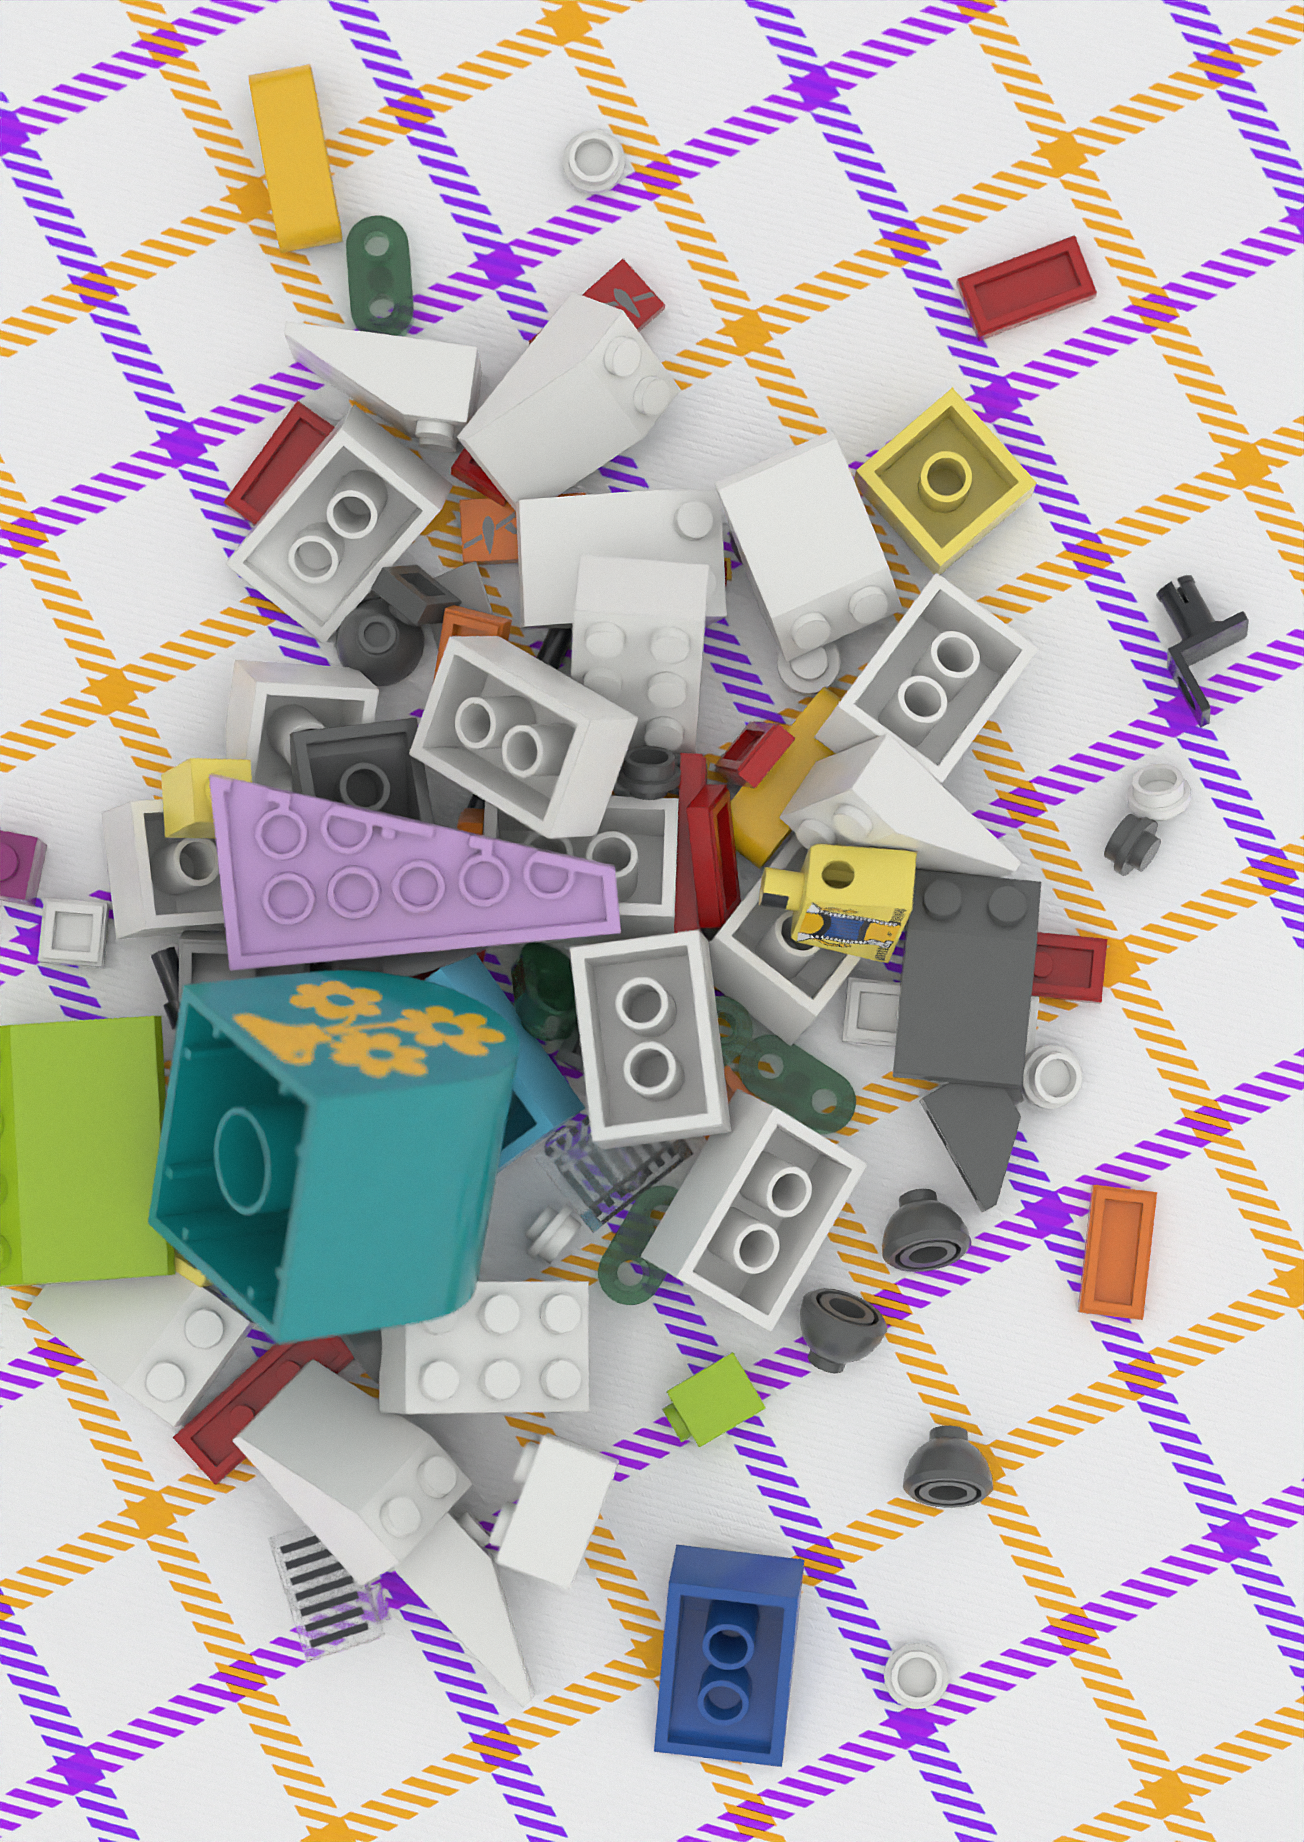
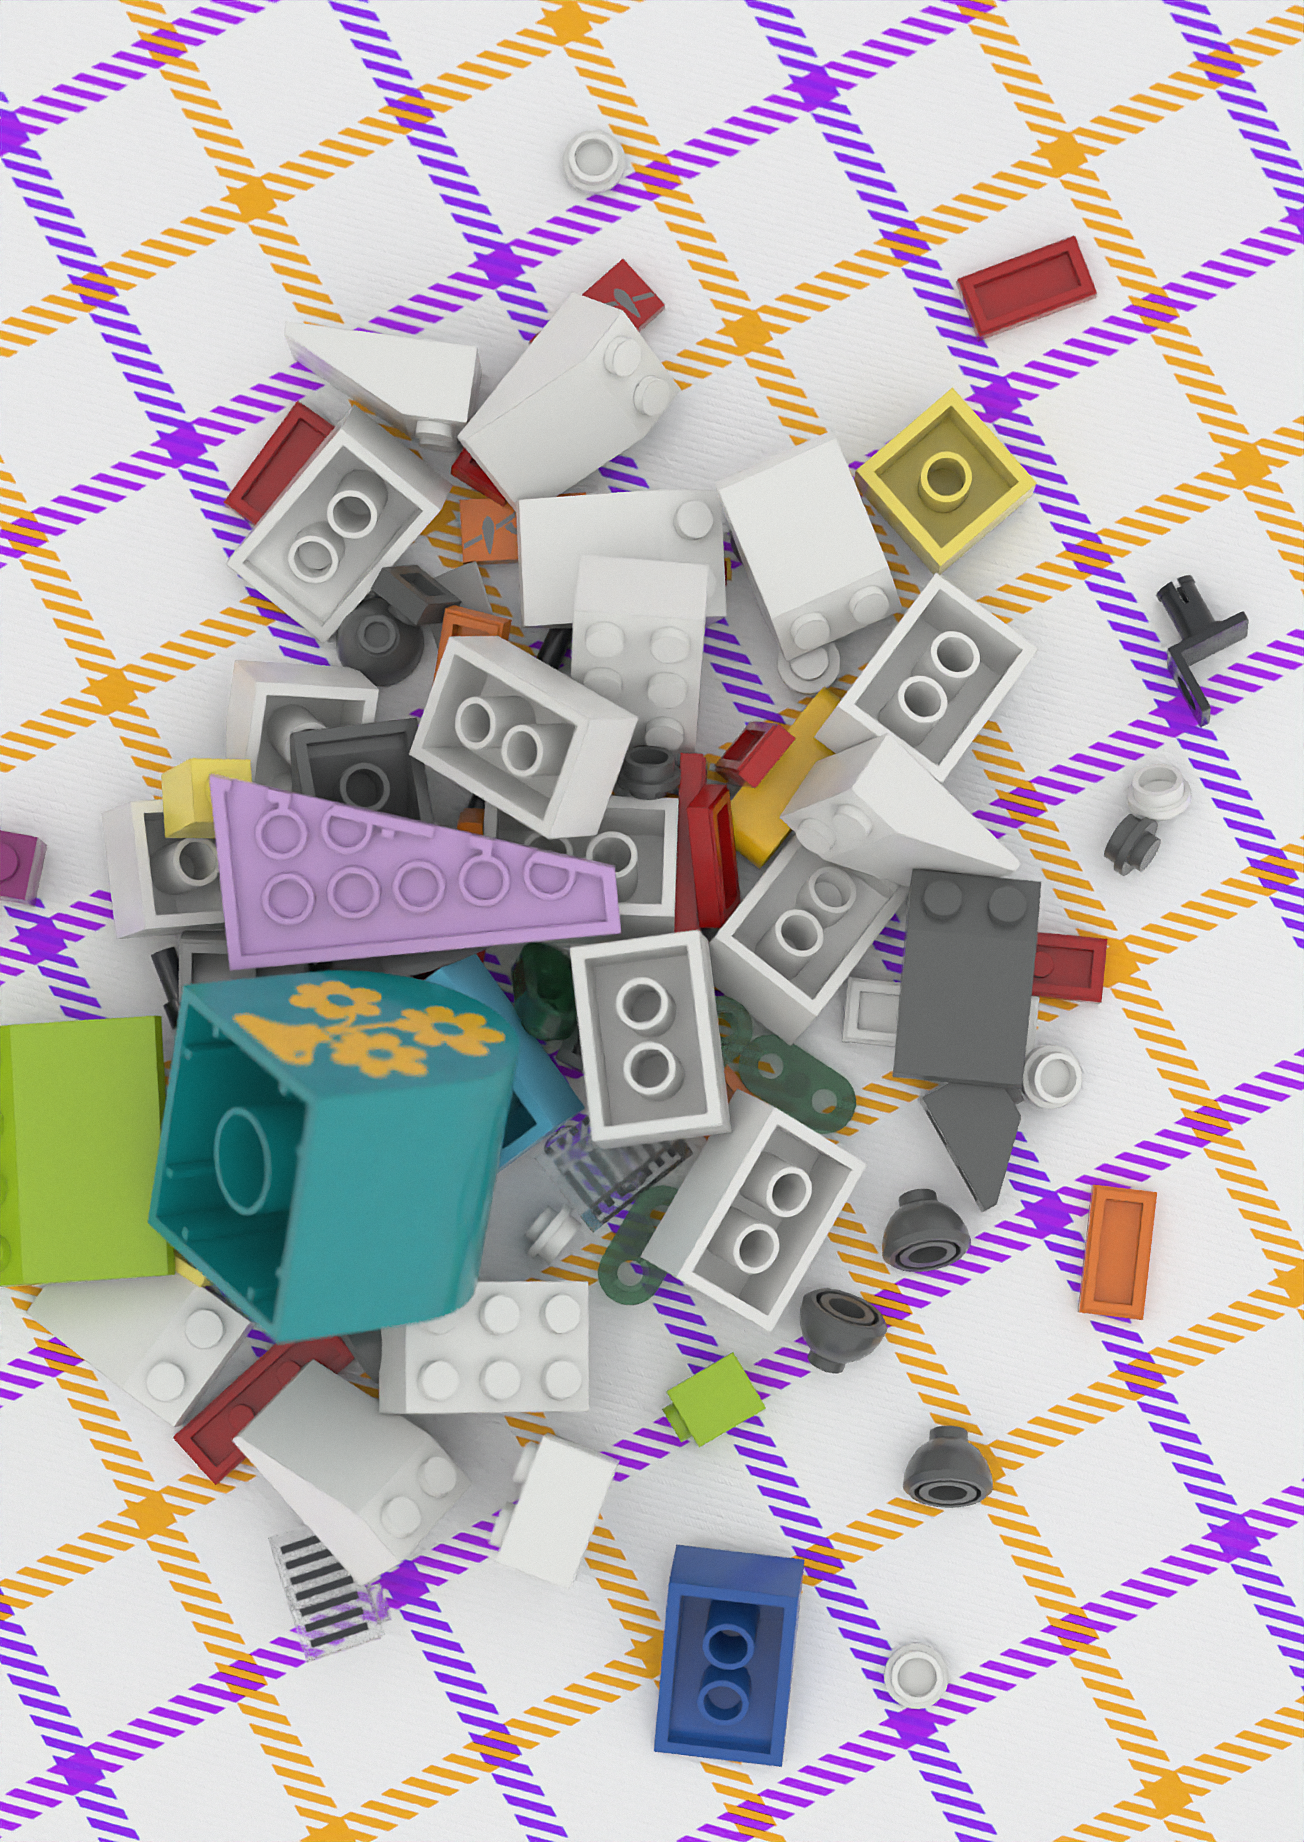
white tile [38,898,110,968] -> none
yellow beam [248,64,343,253] -> none
clear green plate [346,215,415,337] -> none
white slope [393,1510,534,1708] -> none
light yellow torso [759,844,917,963] -> none

